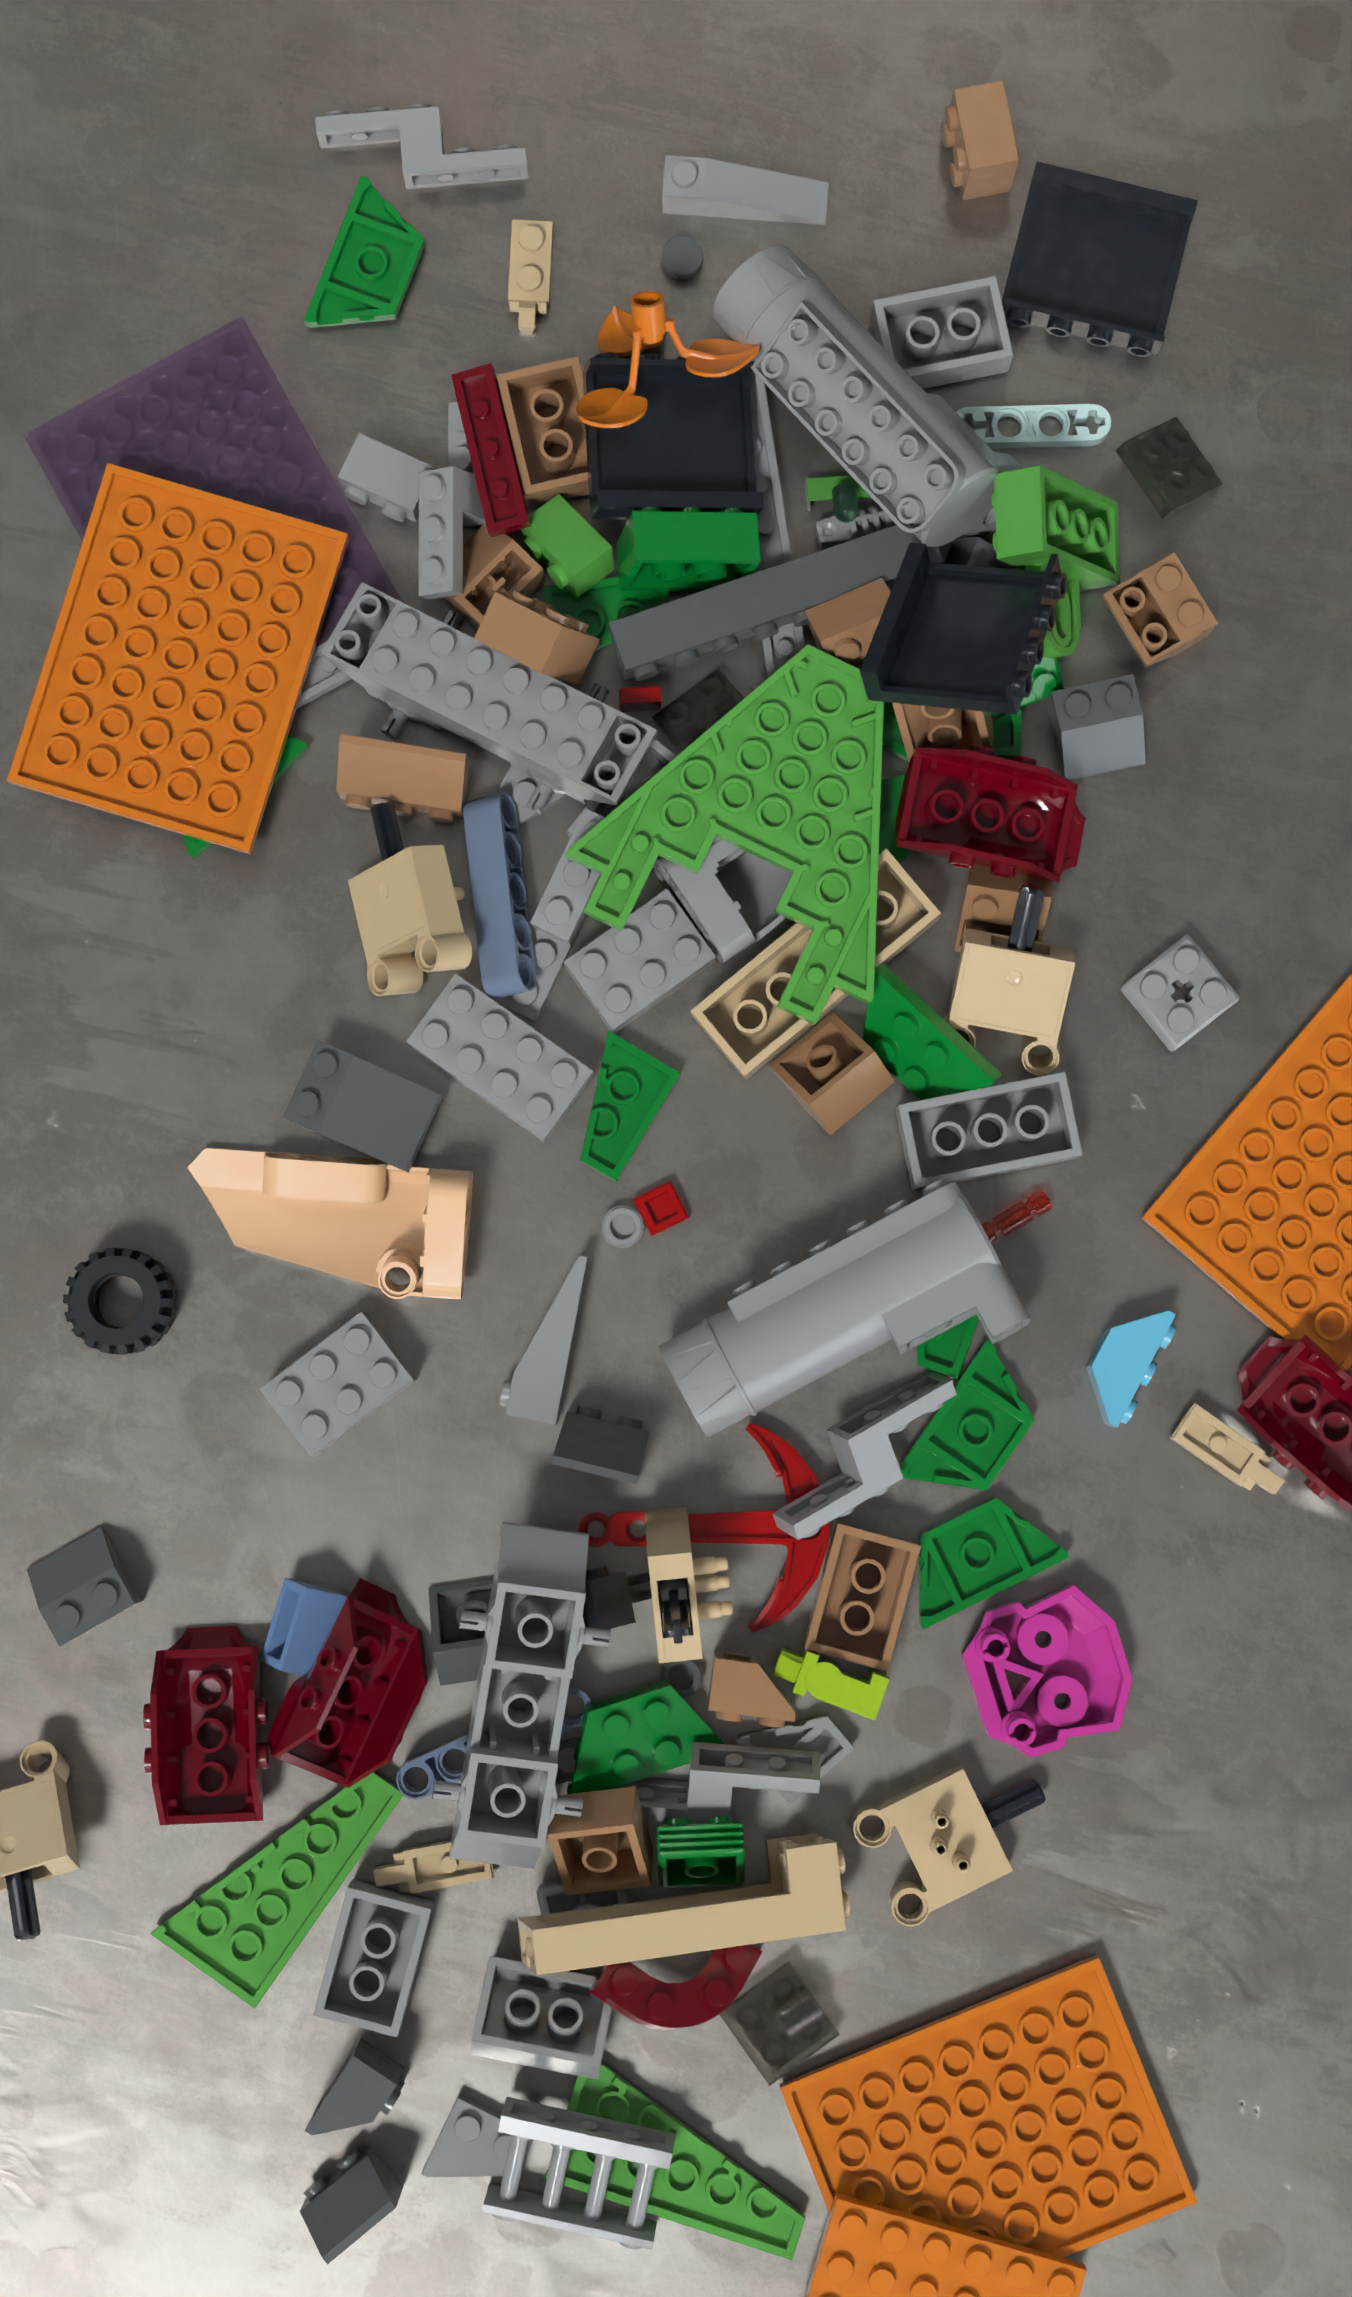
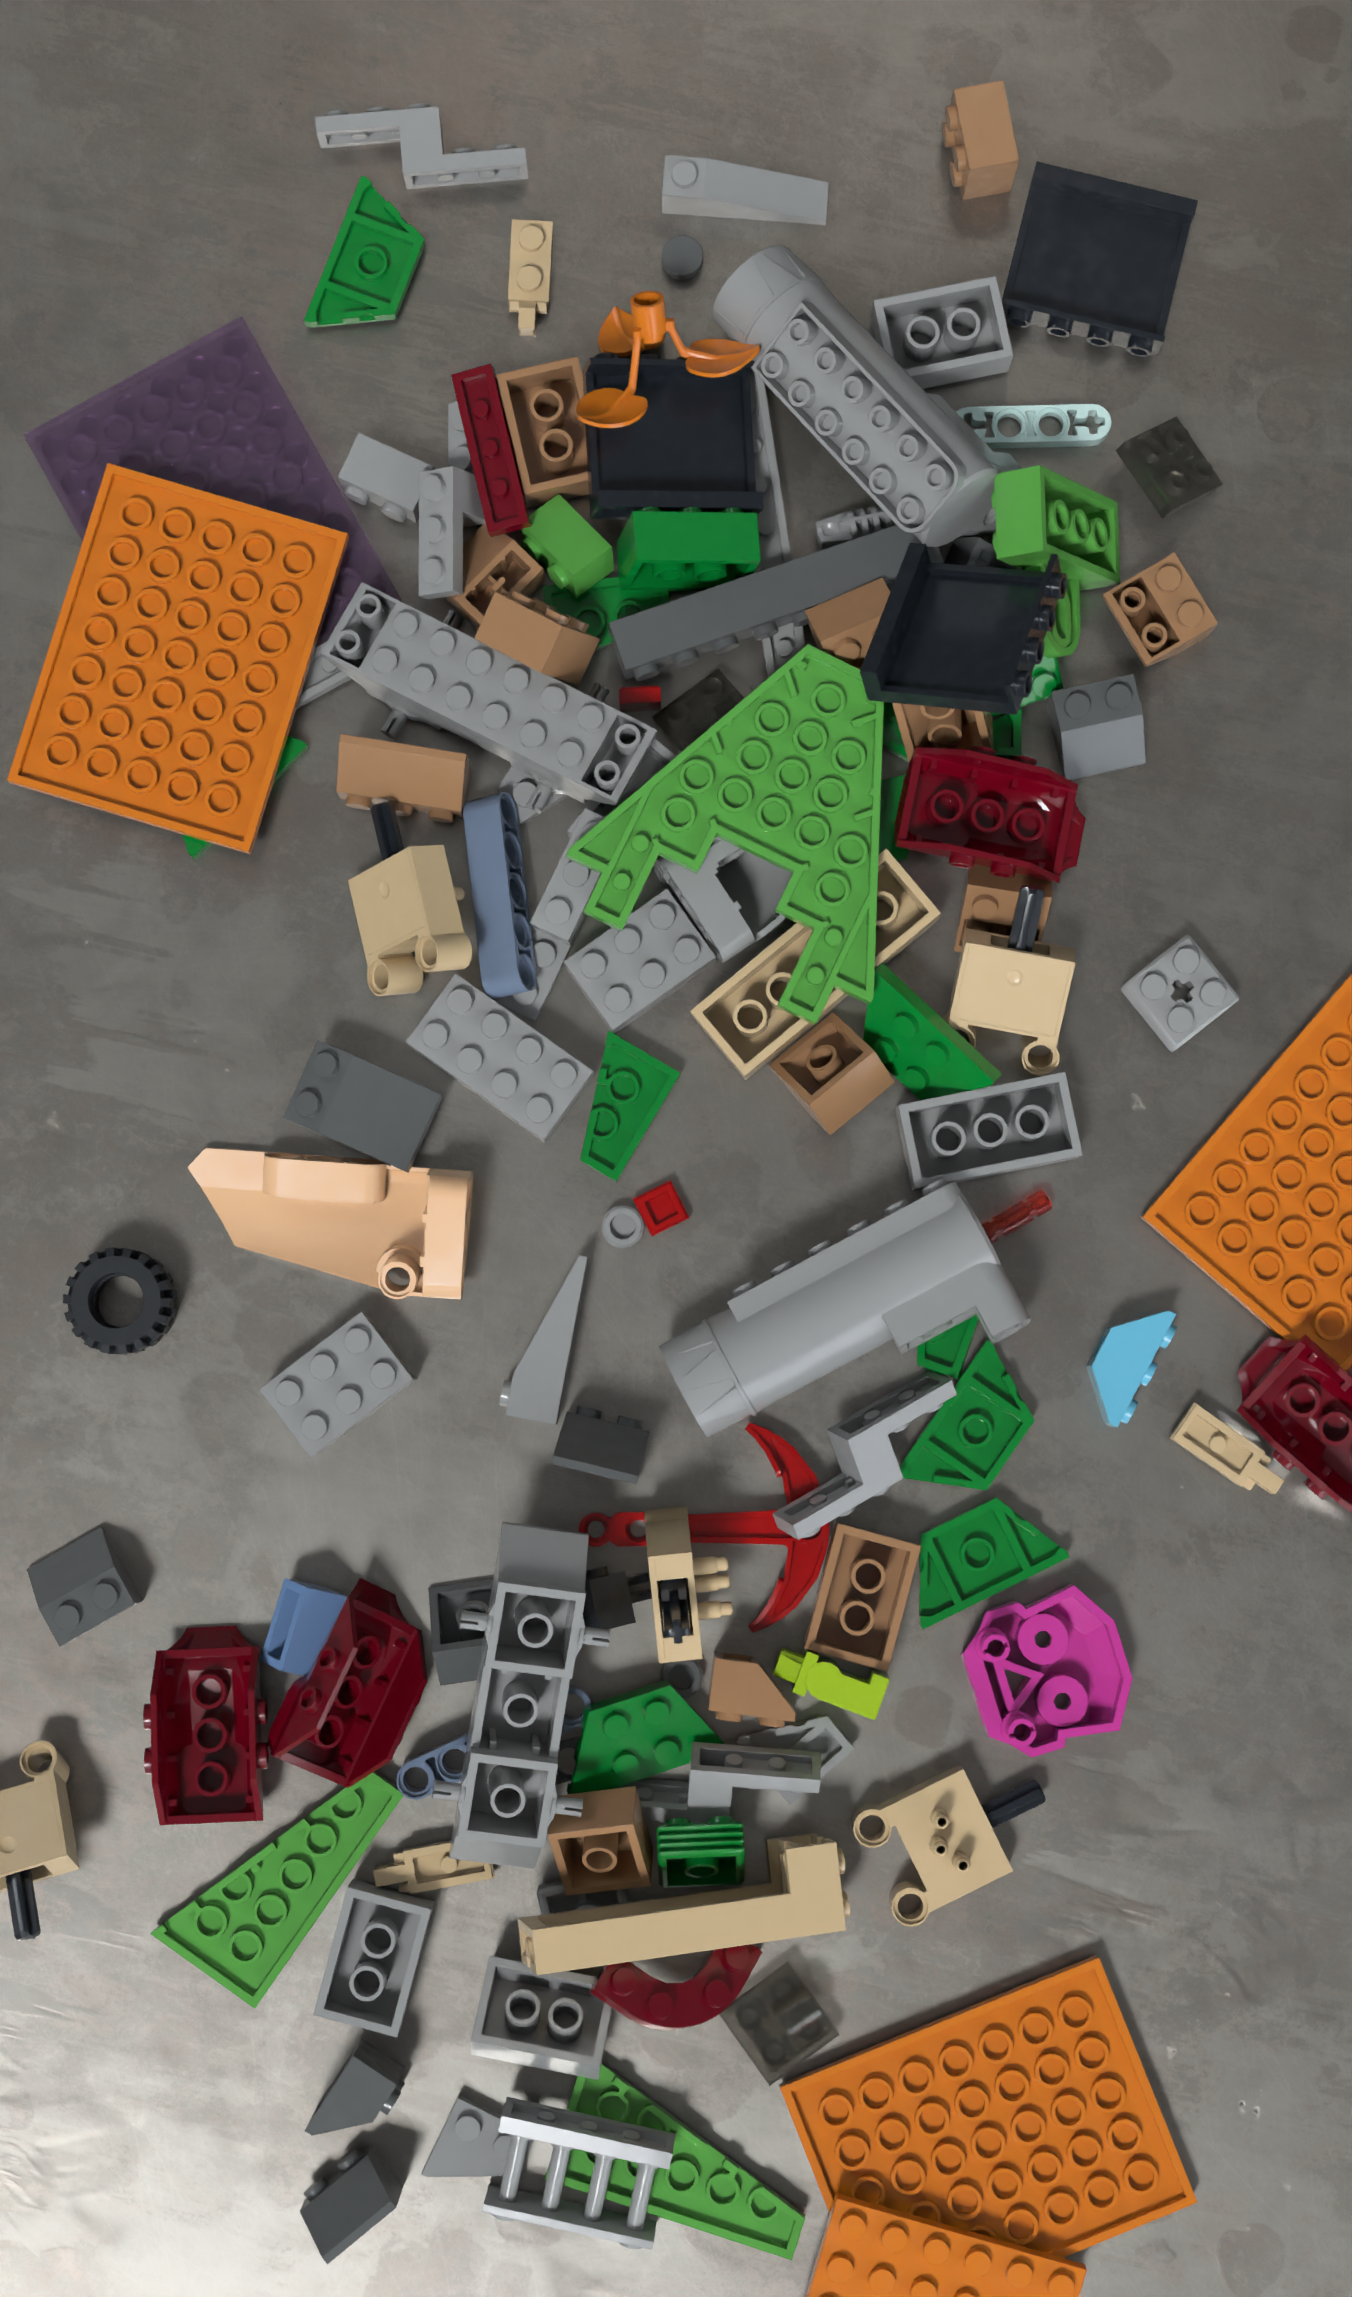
piece [805,475,879,523] -> none

